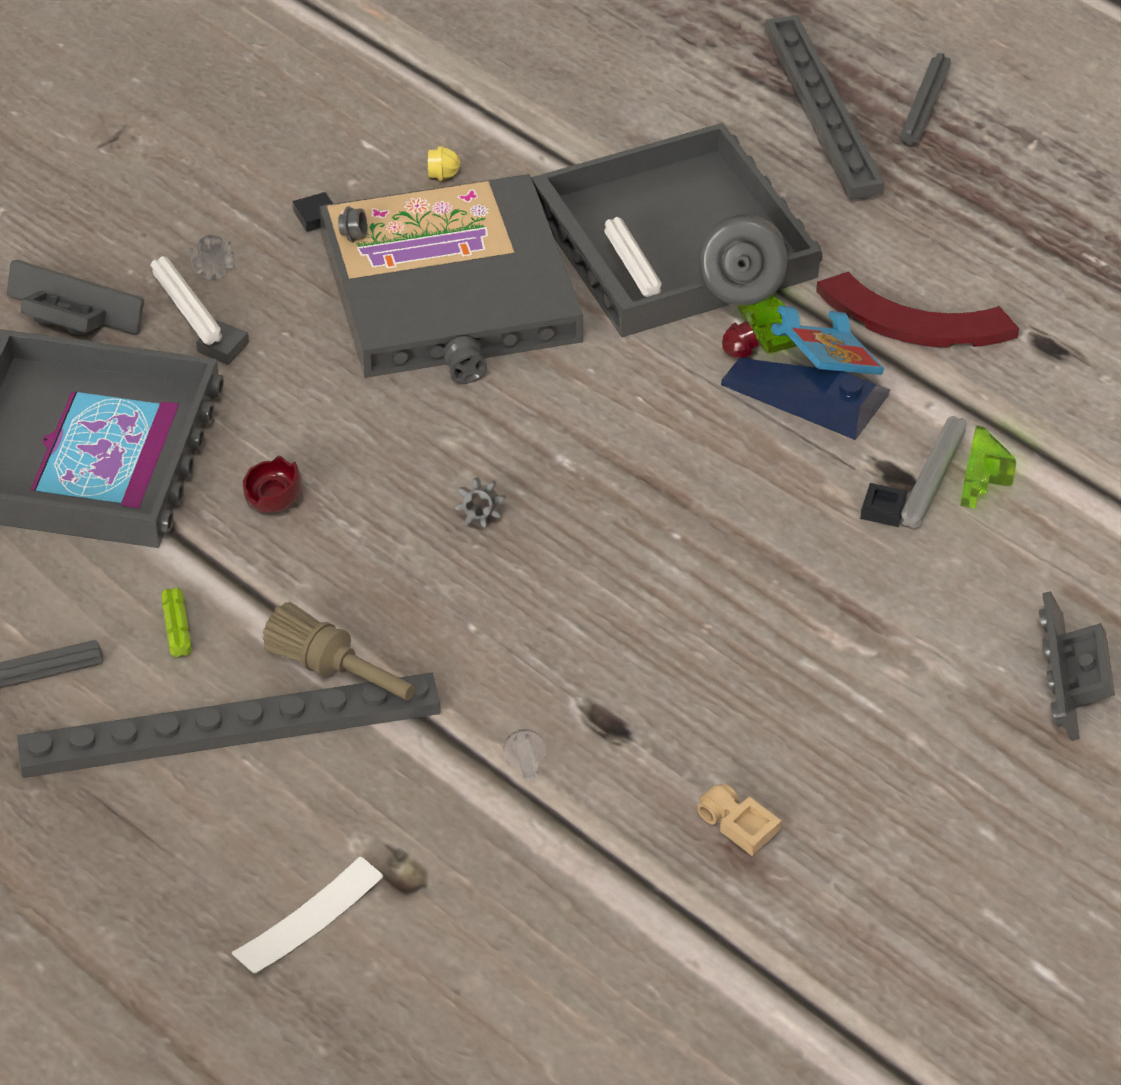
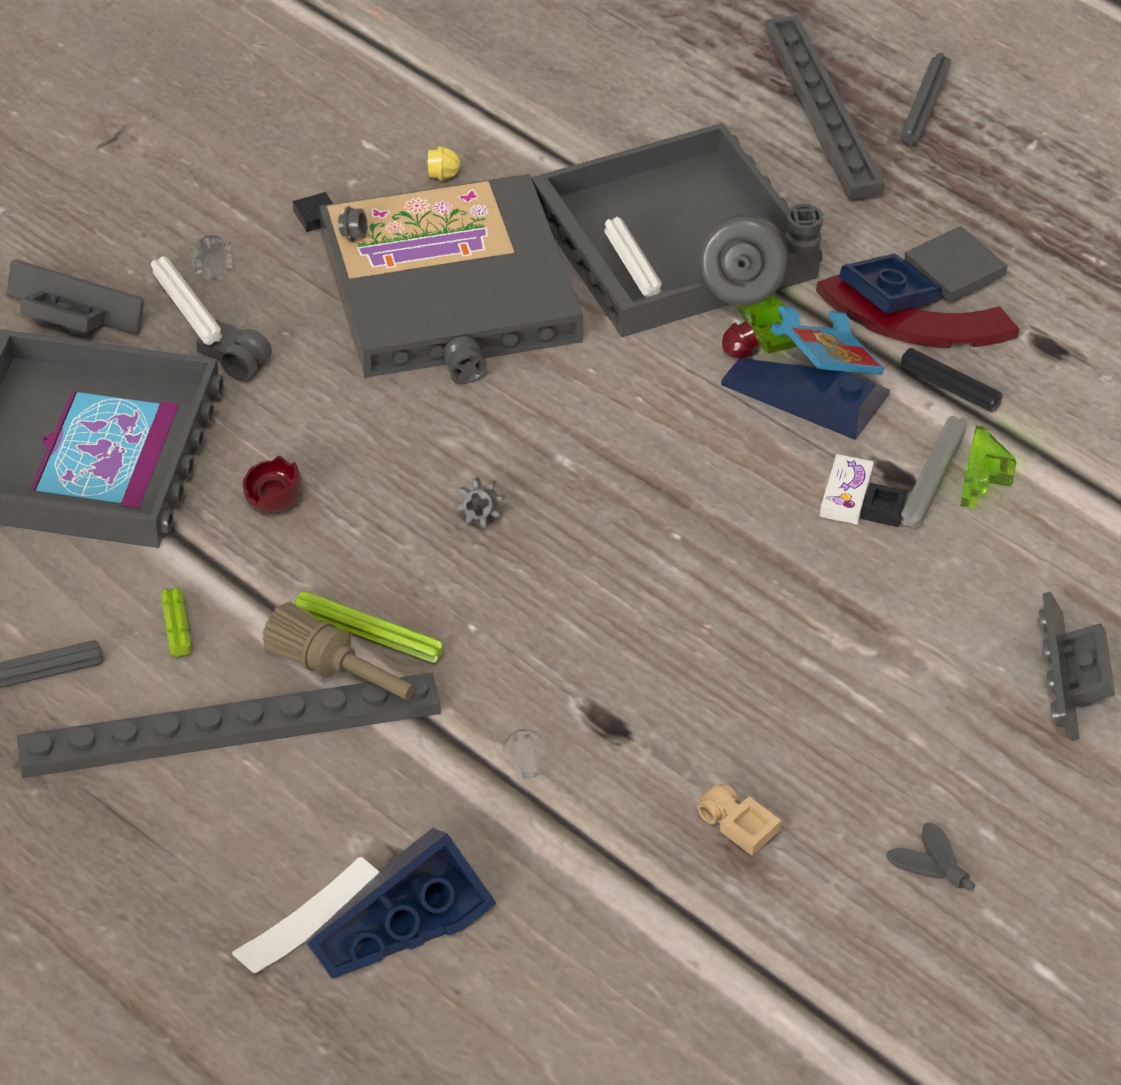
none -> dark grey wheel [220,329,272,381]
none -> lime axle [294,590,444,663]
none -> dark blue wedge [305,828,496,978]
none -> dark grey wheel [785,204,823,256]
none -> white tile [820,454,874,525]
none -> dark blue tile [839,253,942,314]
none -> dark grey piece [887,823,975,890]
none -> black axle [900,348,1003,412]
none -> dark grey tile [904,226,1008,302]

